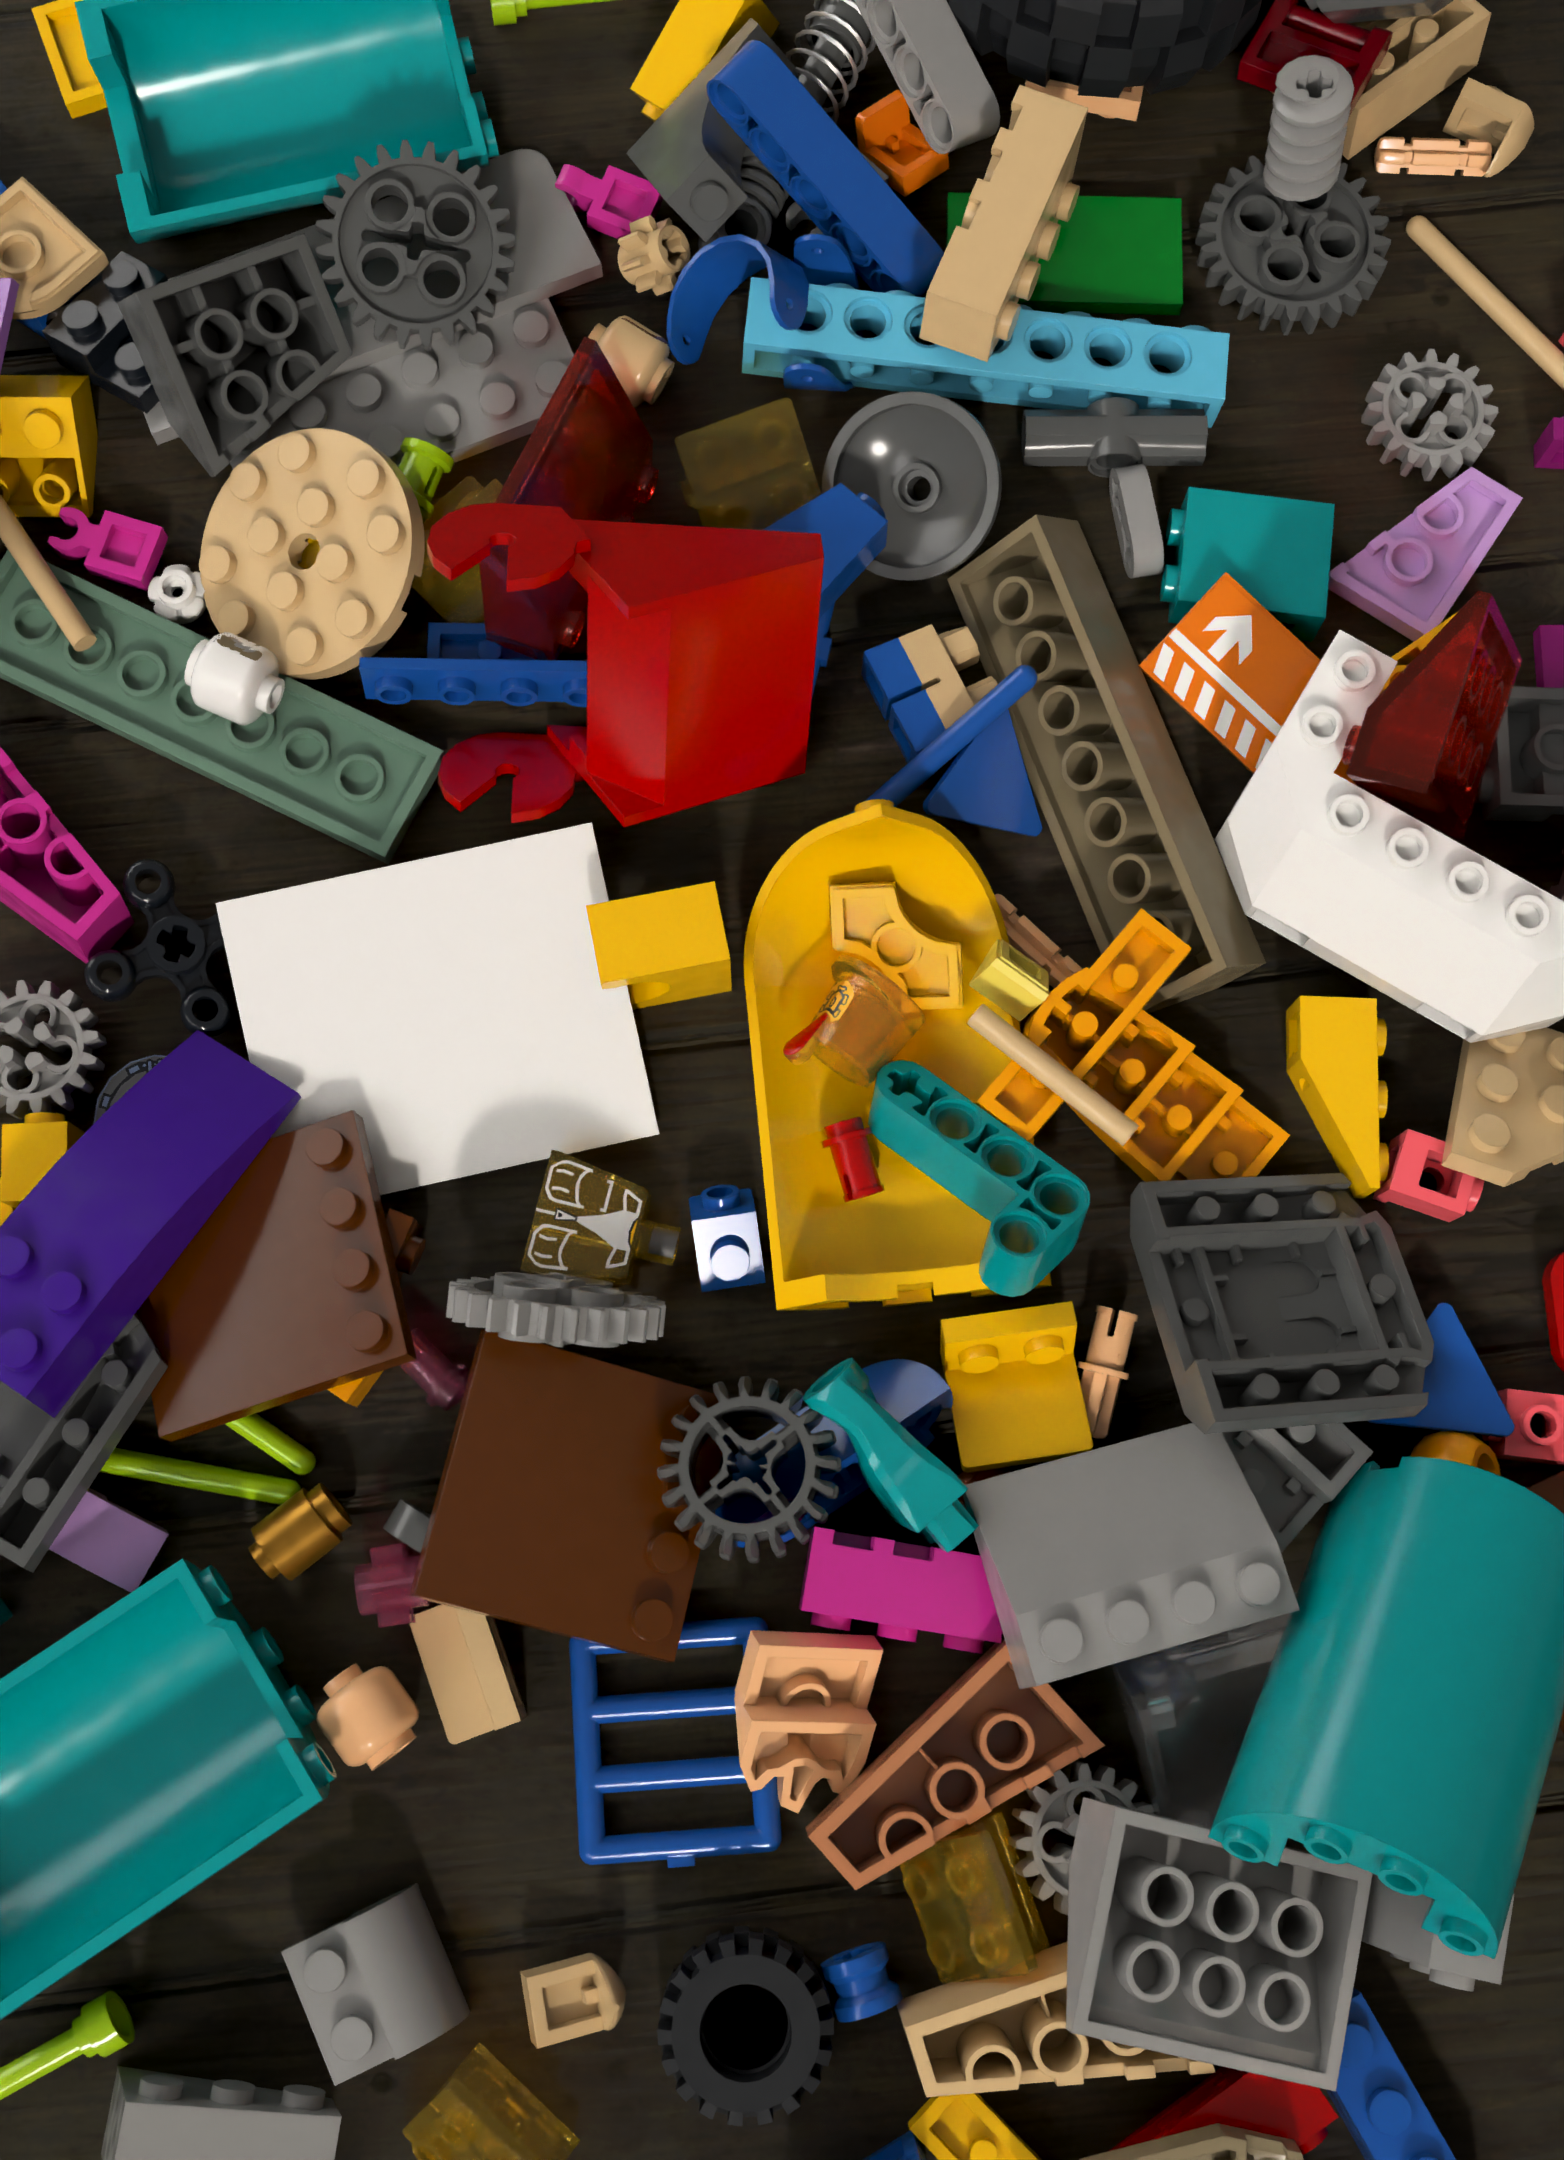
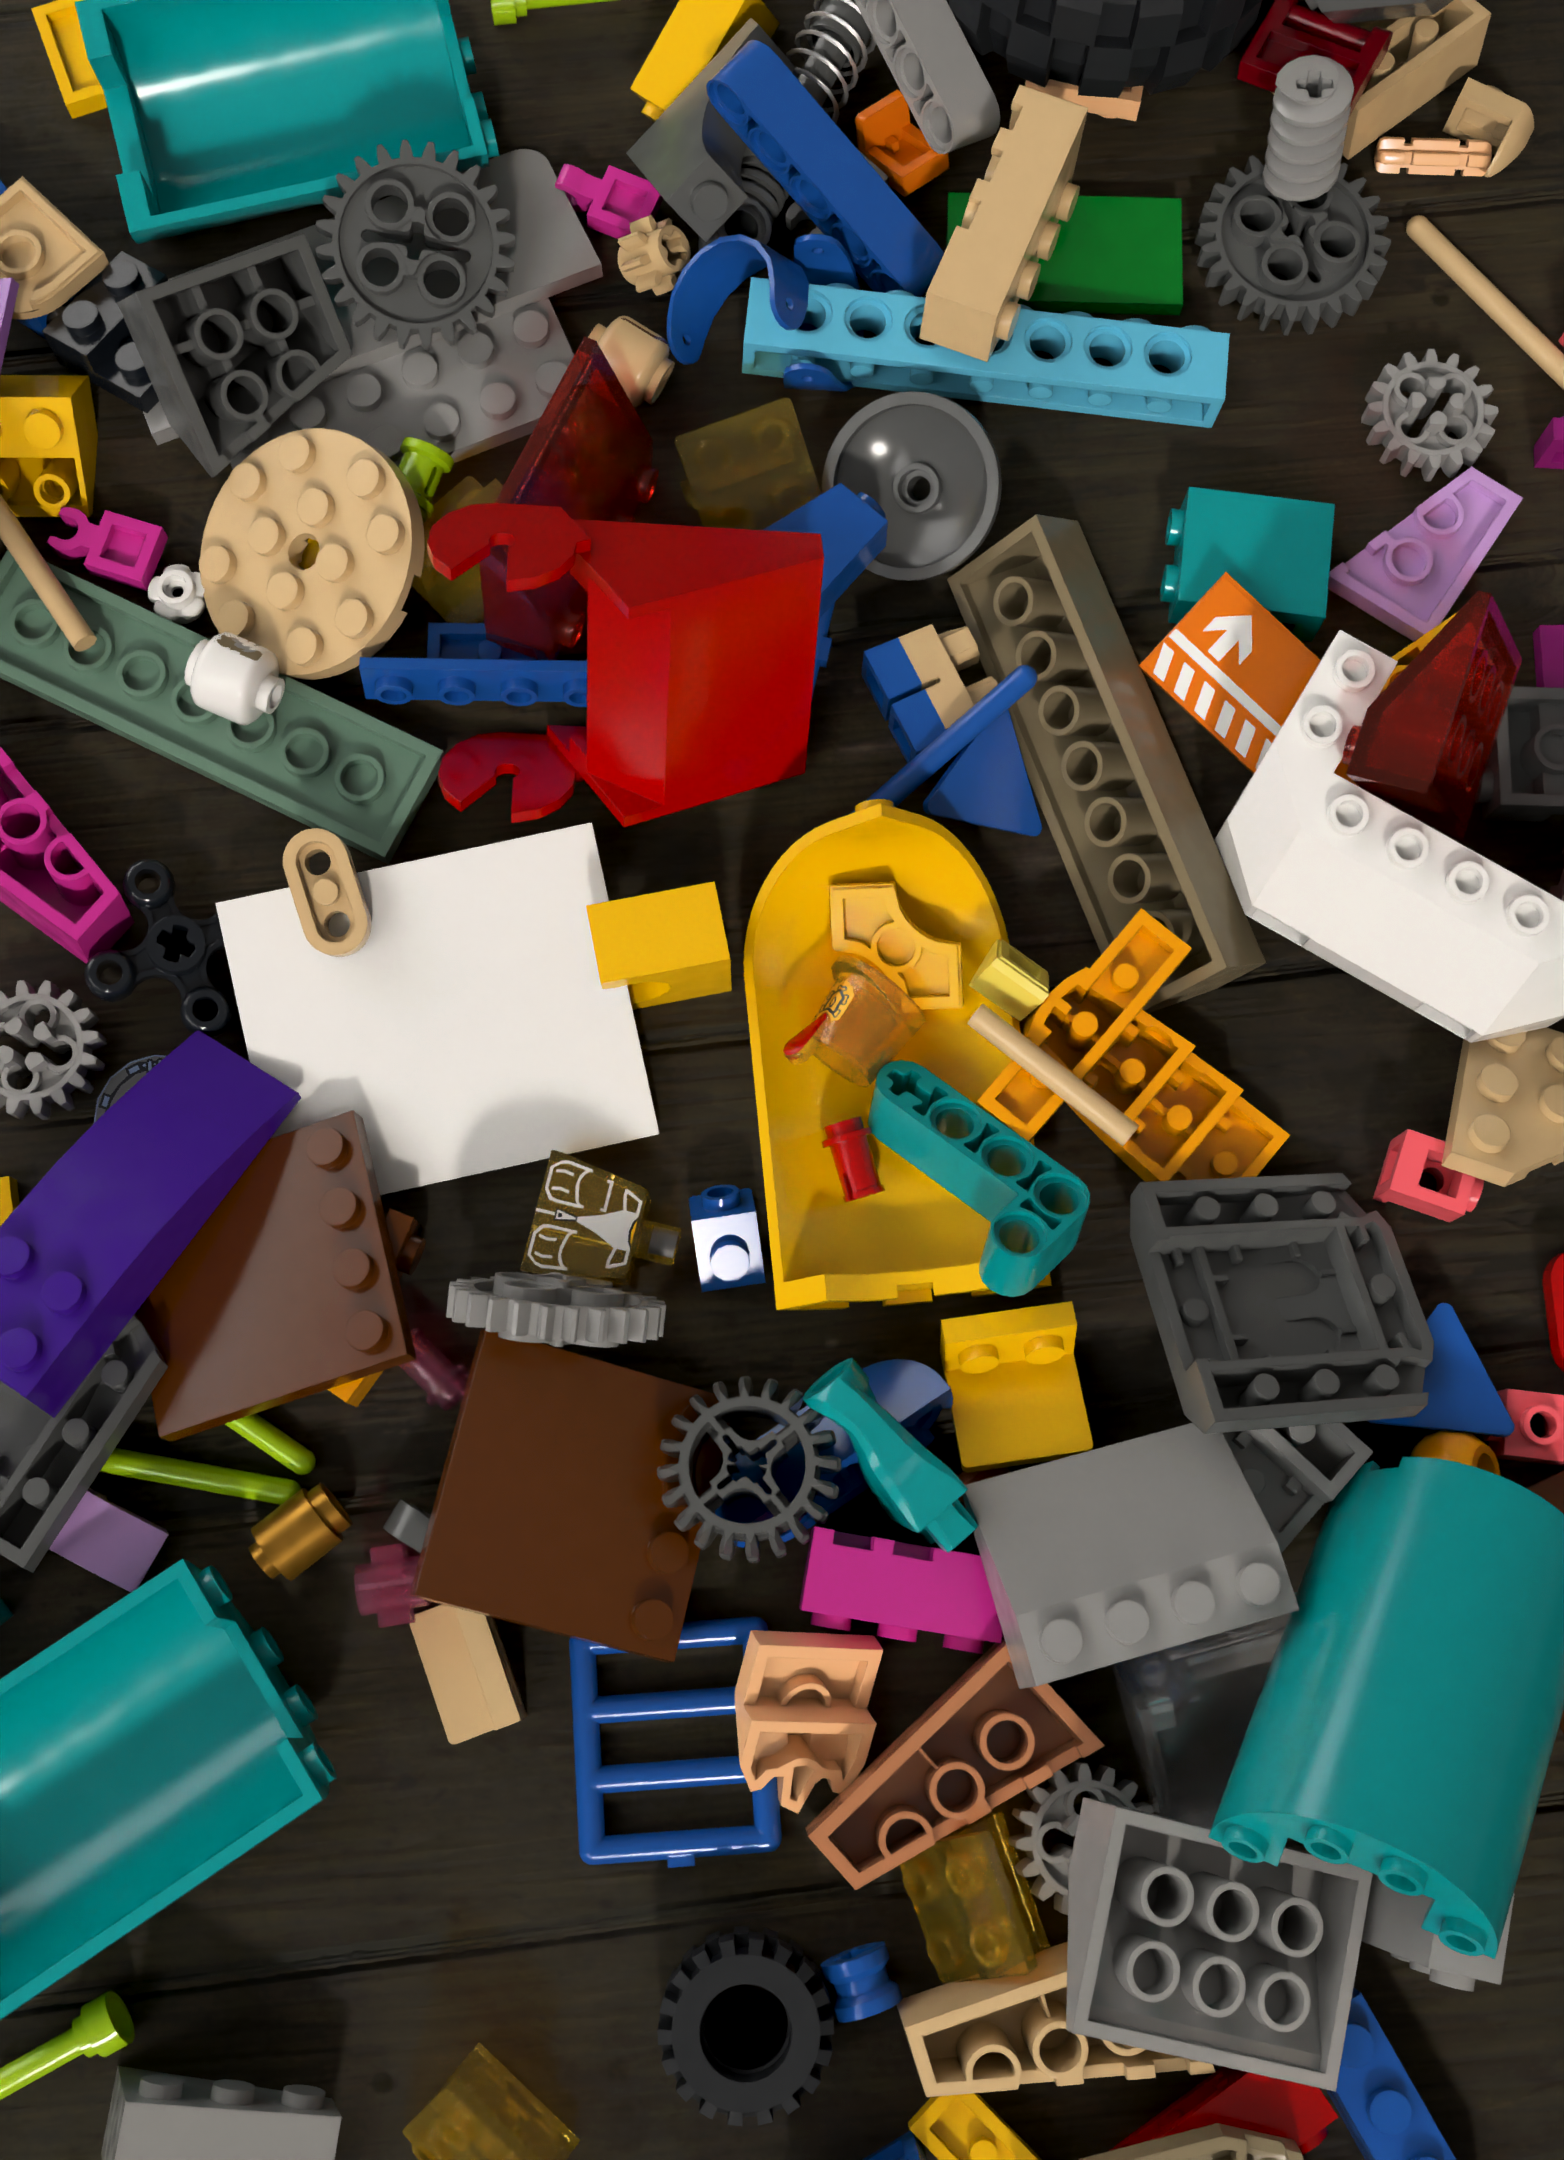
yellow brick [1,1112,85,1209] -> none
light grey brick [281,1883,471,2086] -> none
light nougat head [316,1663,419,1771] -> none
tan plate [520,1953,626,2049] -> none
light nougat axle [995,894,1082,988] -> none
dark grey piece [1021,397,1208,478] -> none
light nougat axle [1077,1305,1138,1439] -> none
light grey beam [1109,464,1164,579] -> none
yellow slope [1286,996,1389,1198] -> none
none -> tan plate [283,828,371,957]

